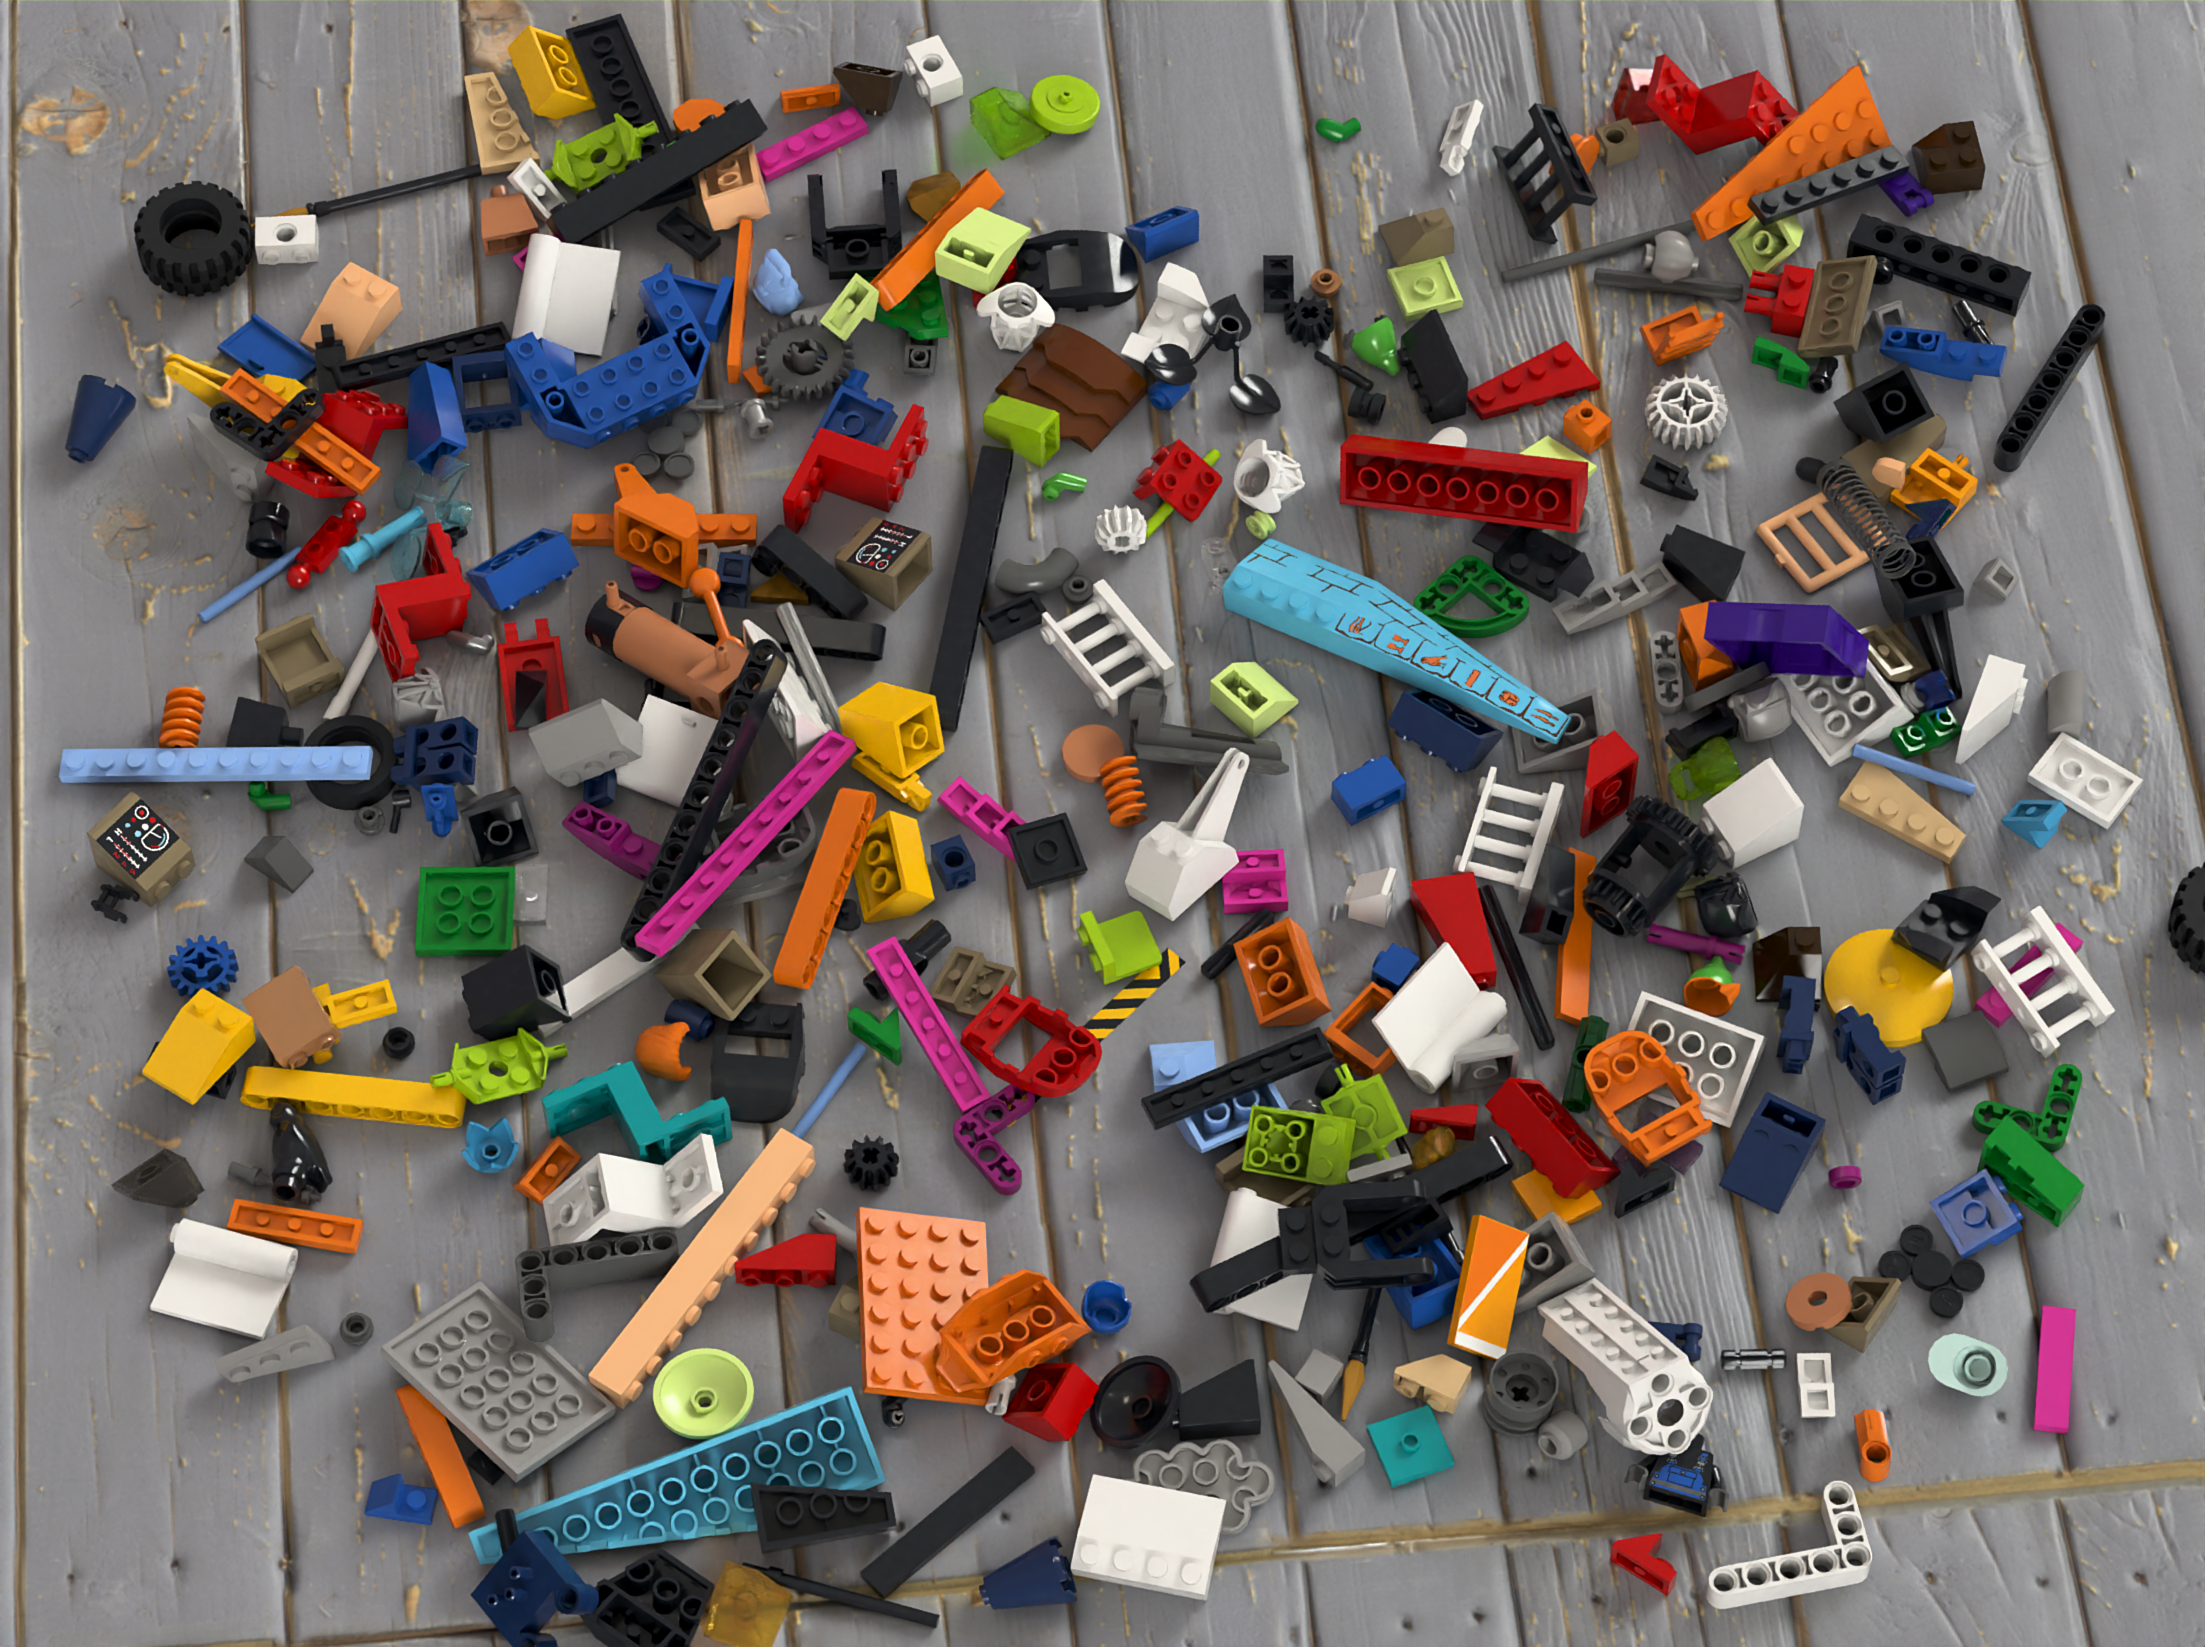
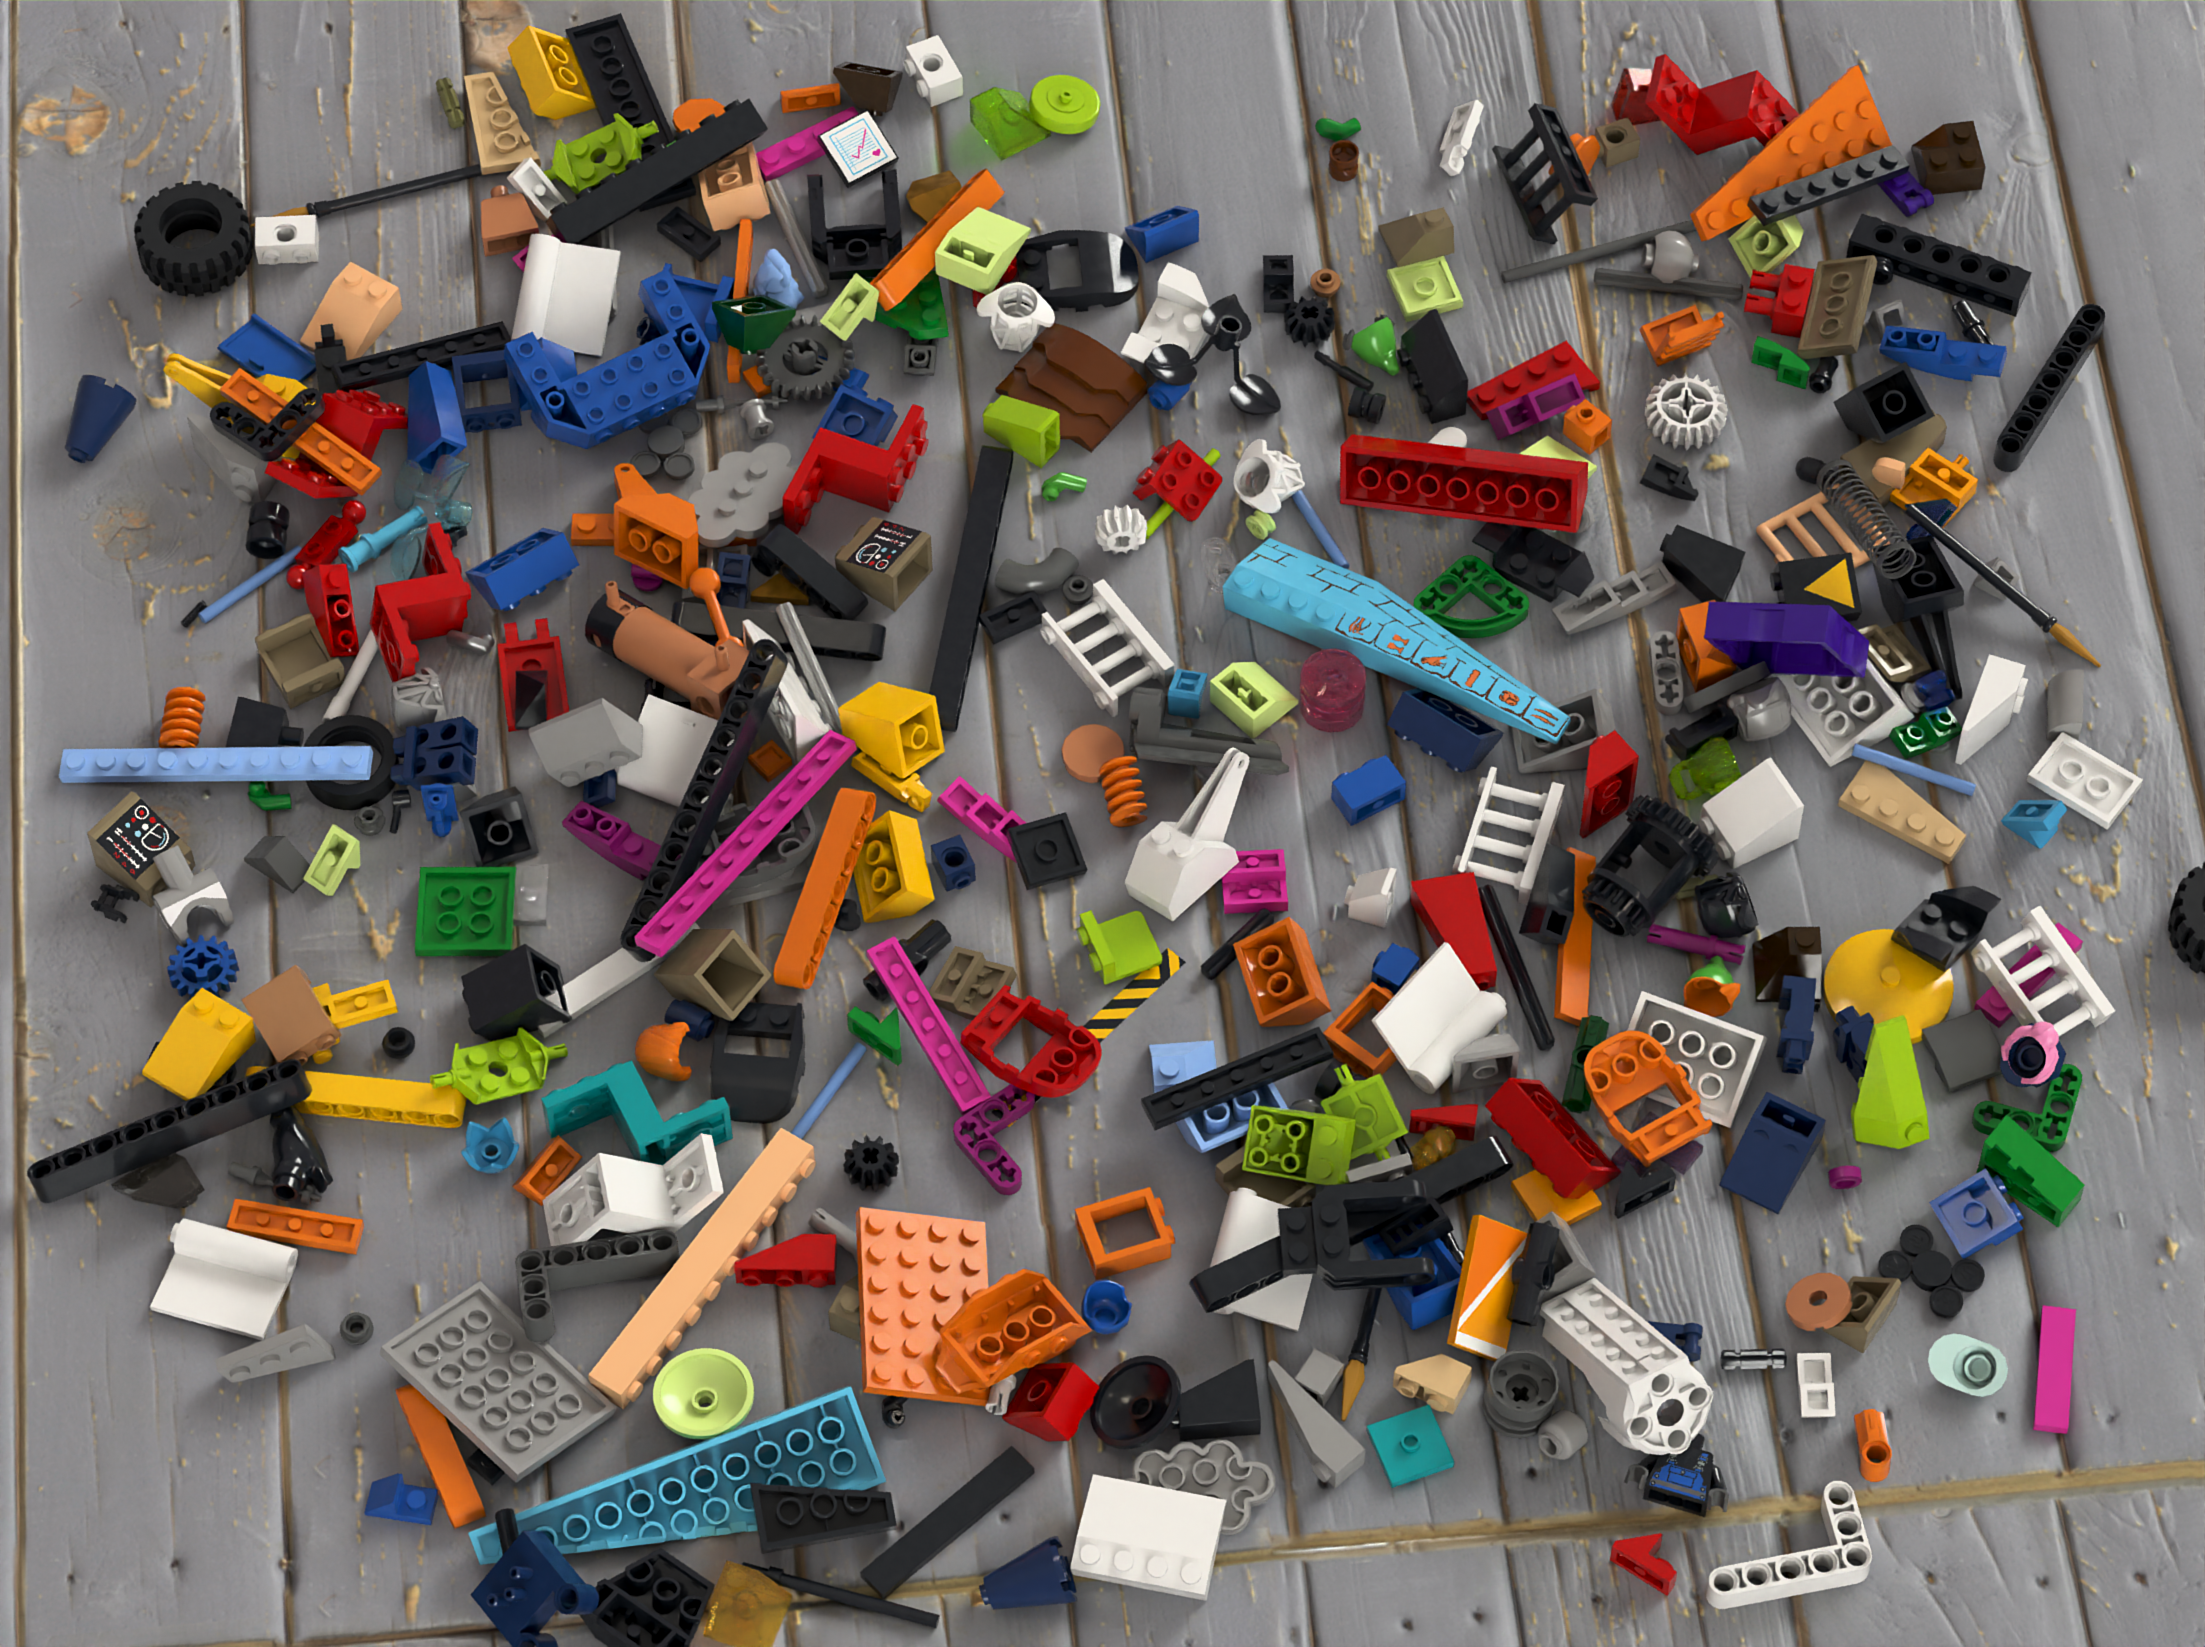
none -> black beam [27,1059,312,1203]
none -> light grey connector [152,845,234,948]
none -> black leg [181,600,207,627]
none -> red slope [302,564,359,657]
none -> yellowish green slope [303,824,360,896]
none -> olive axle [435,77,465,129]
none -> light grey plate [687,442,796,548]
none -> dark green slope [712,295,796,355]
none -> orange tile [748,739,793,783]
none -> light grey axle [764,179,828,298]
none -> white tile [817,109,899,188]
none -> orange window [1075,1187,1175,1280]
none -> dark azure slope [1168,669,1208,719]
none -> medium blue bar [1291,489,1350,569]
none -> clear pink wheel [1299,648,1366,733]
none -> reddish brown wheel [1328,140,1359,182]
none -> magenta slope [1486,373,1586,440]
none -> black piece [1507,1222,1560,1327]
none -> black brick [1770,553,1862,622]
none -> lime wedge [1851,1015,1930,1149]
none -> black piece [1905,503,2101,667]
none -> piece [2000,1022,2066,1088]

